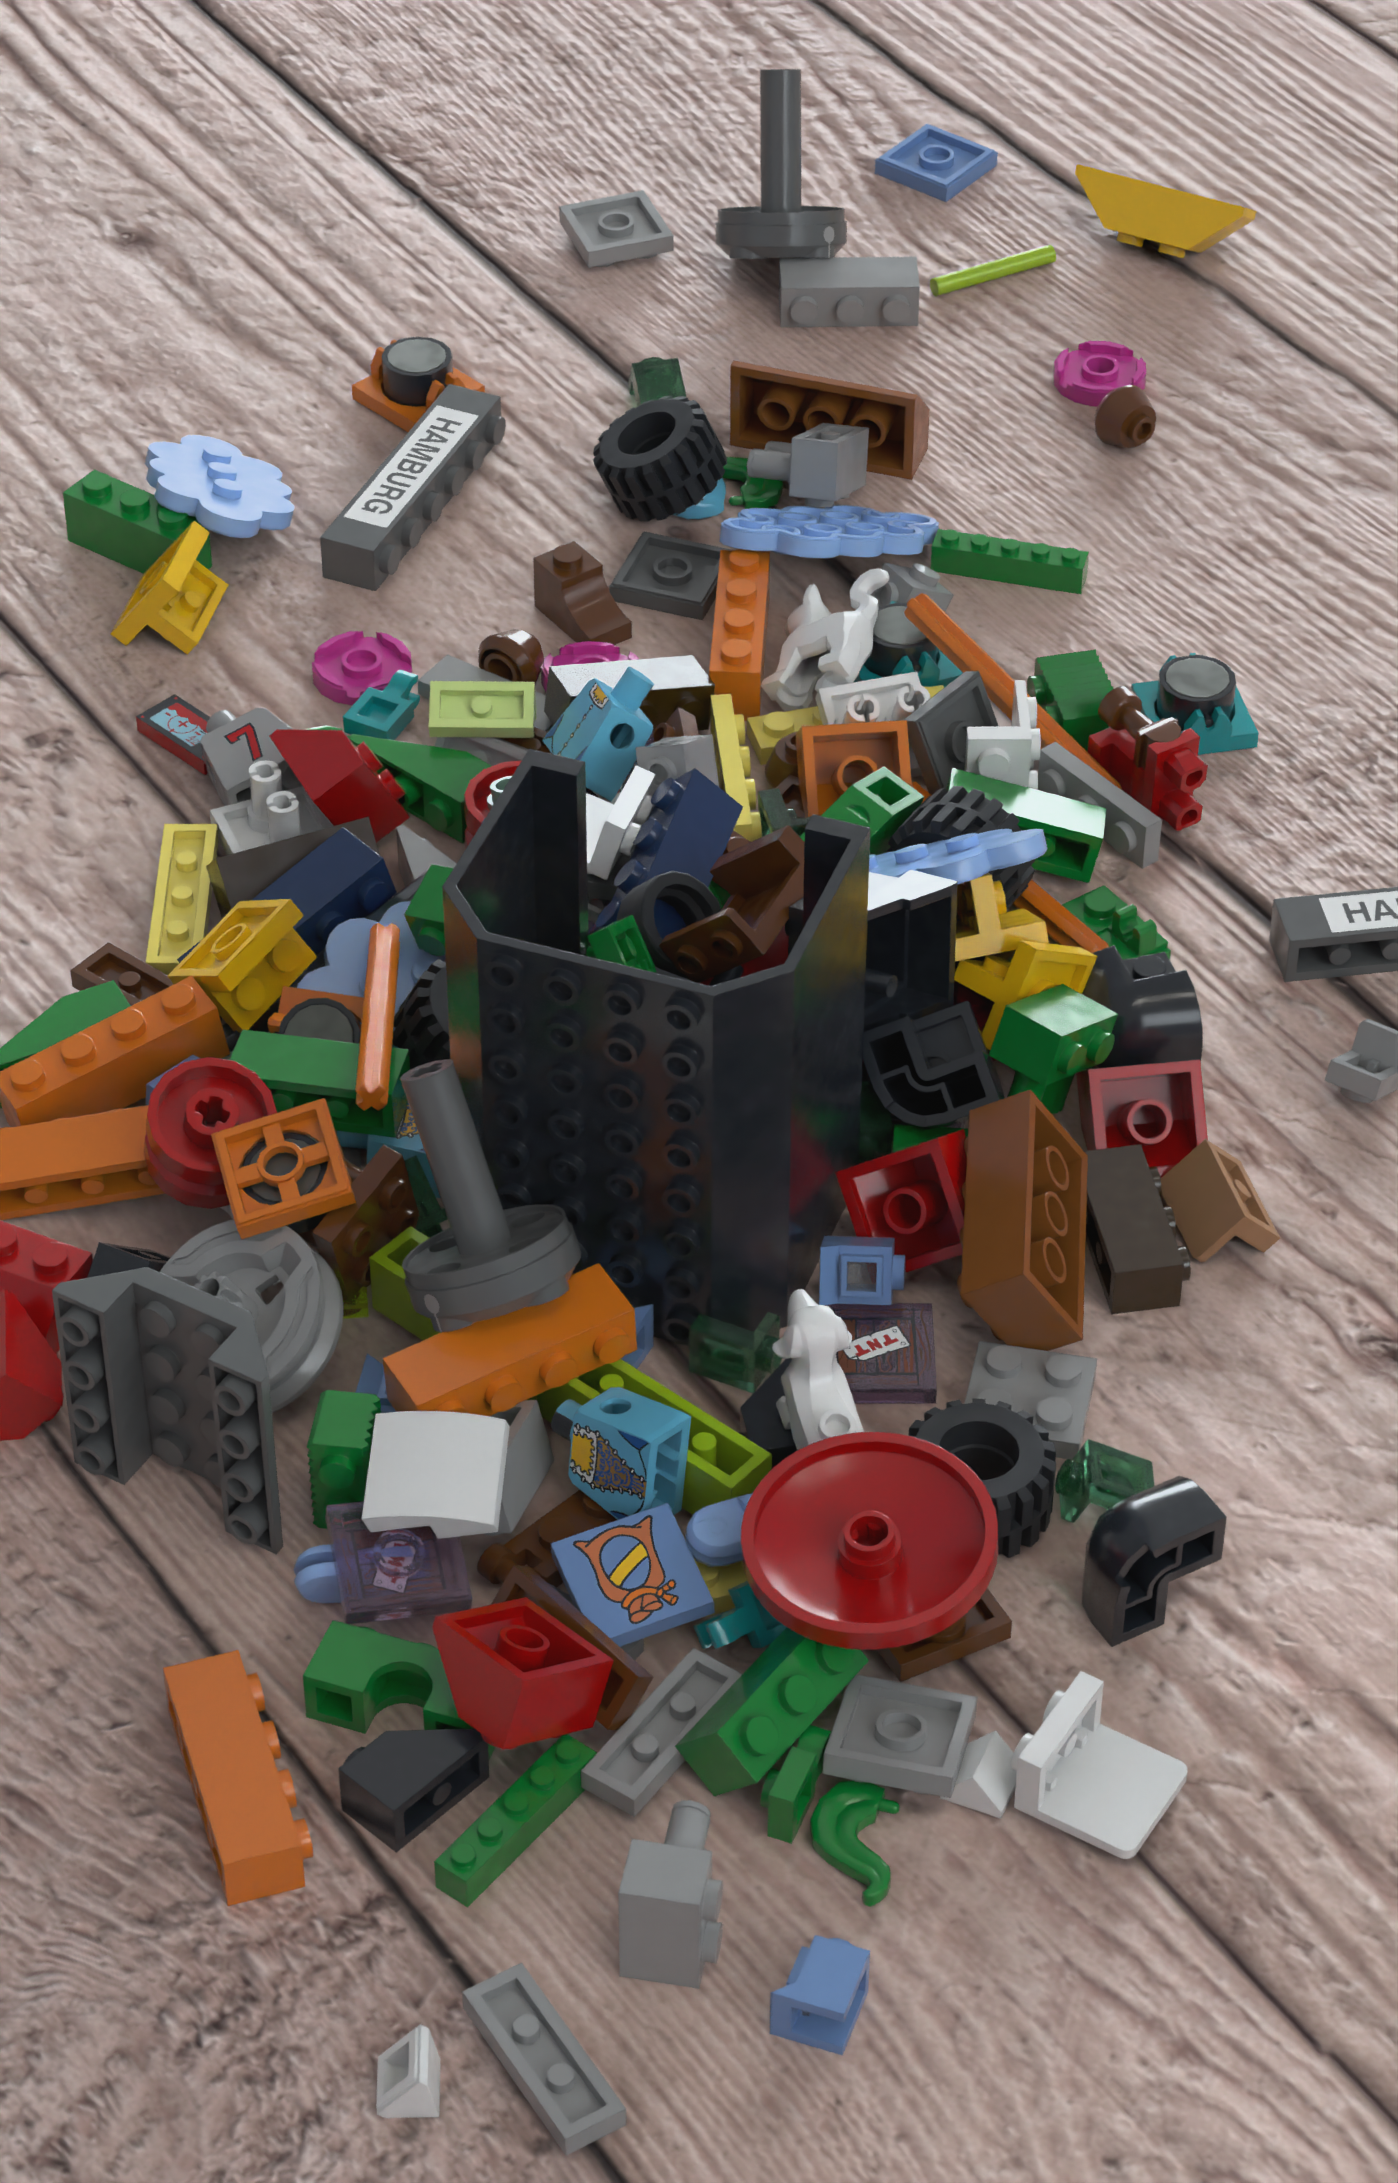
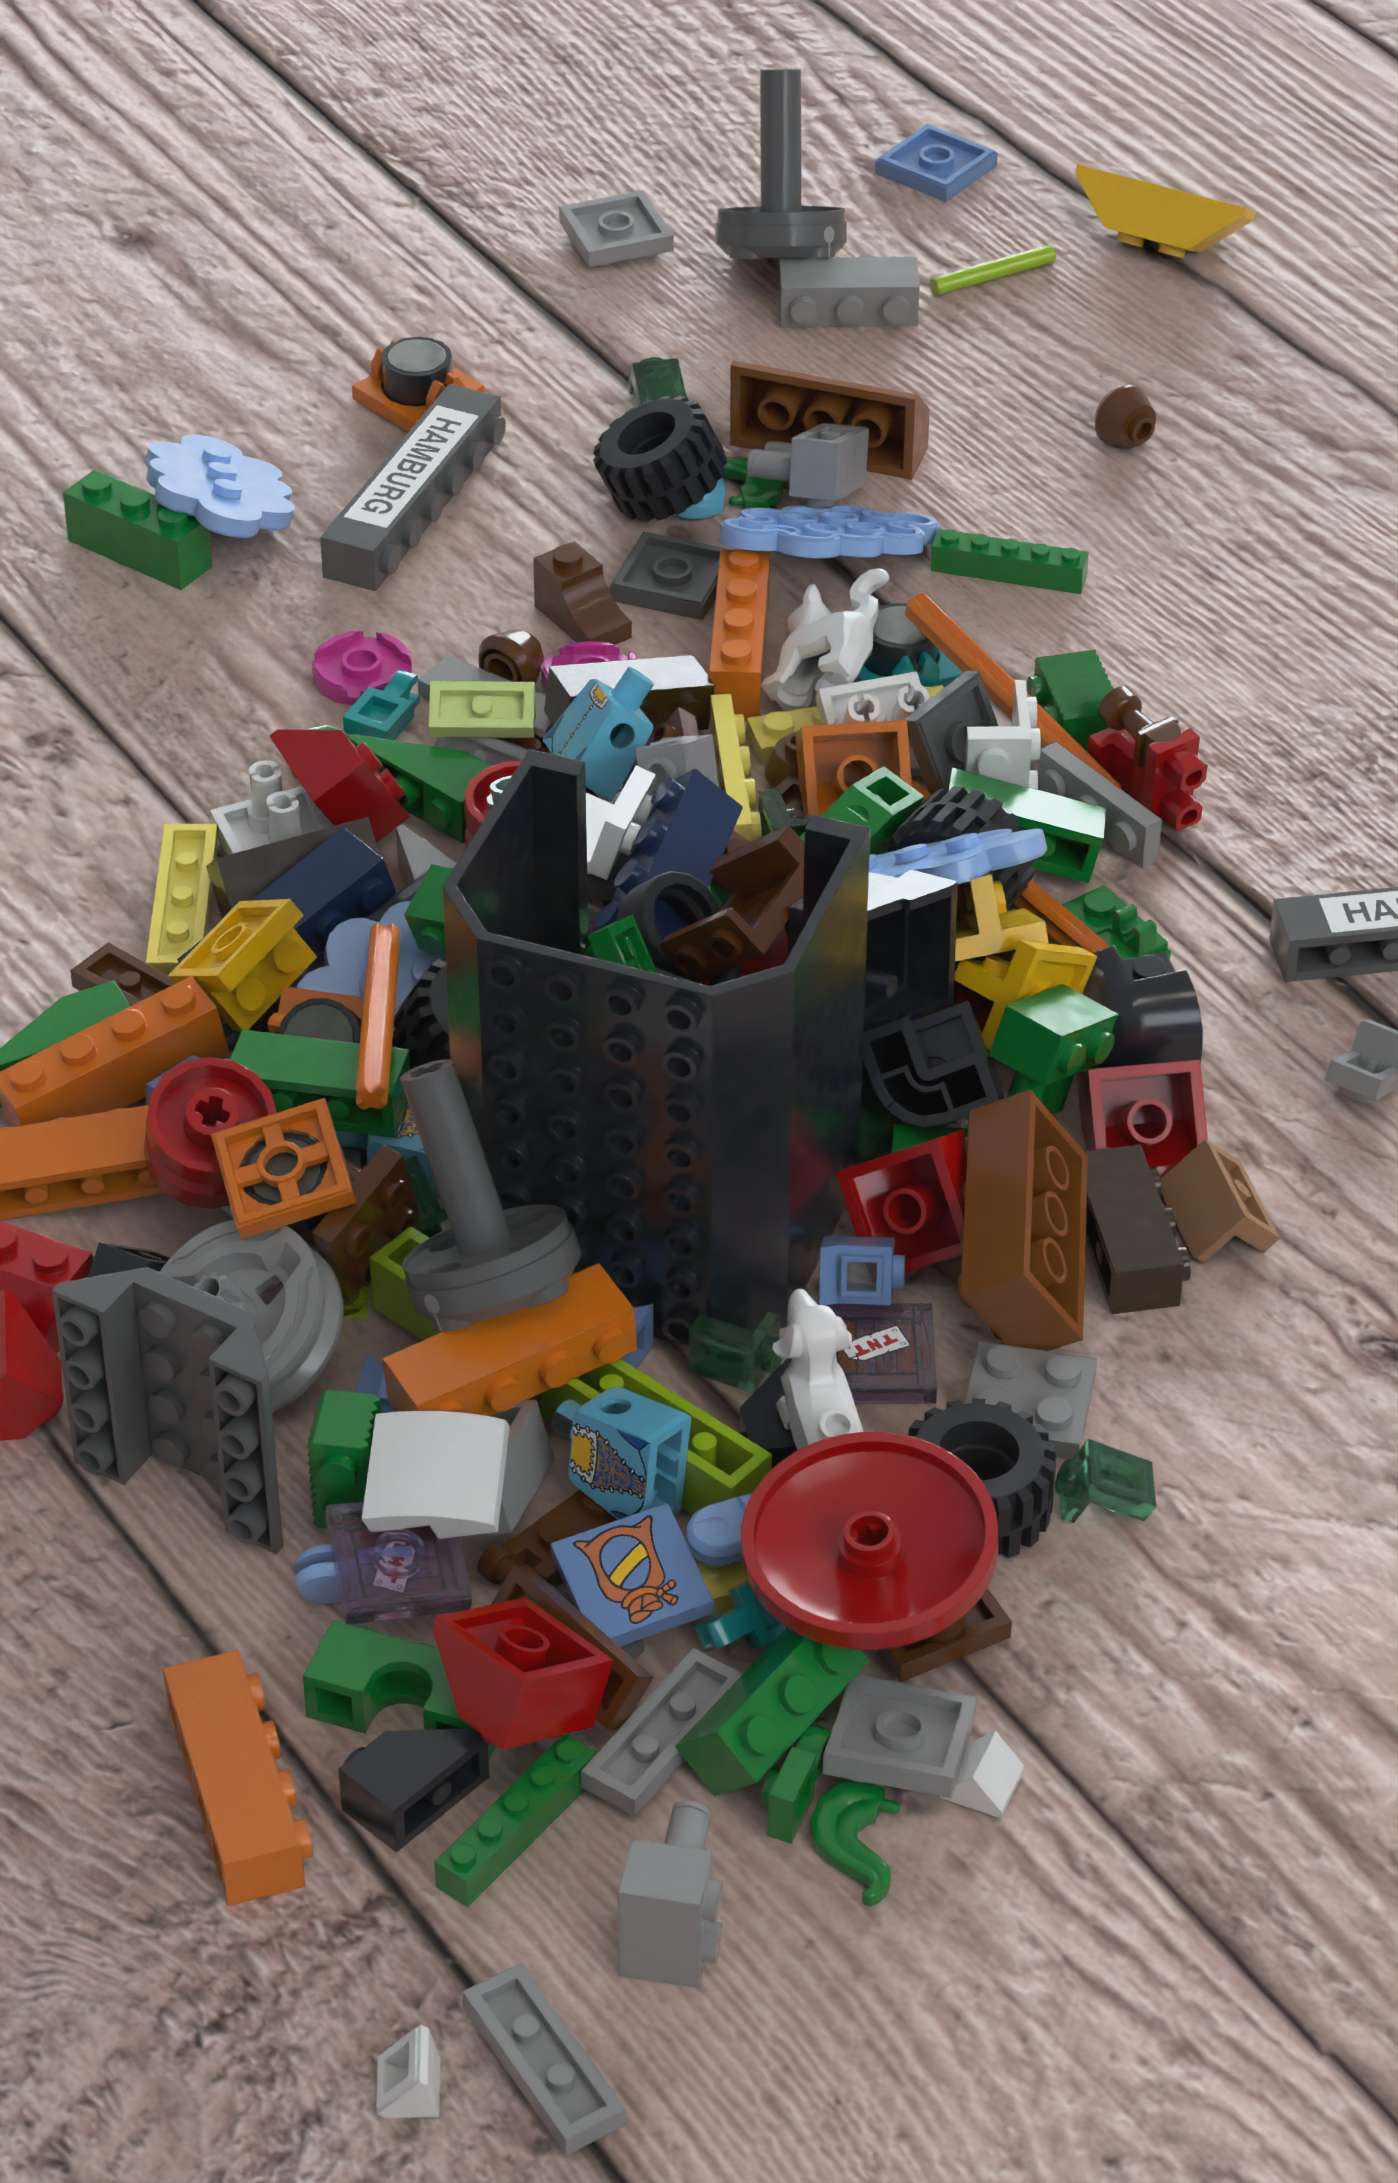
yellow bracket [110,521,228,655] -> none
tile [136,694,210,775] -> none
light grey torso [199,708,302,806] -> none
medium blue window [770,1935,870,2055] -> none
light grey bracket [871,563,954,612] -> none
white bracket [1011,1671,1187,1859] -> none
dark pink tile [1053,341,1146,407] -> none
black brick [1082,1476,1227,1647] -> none
piece [1131,653,1259,755] -> none

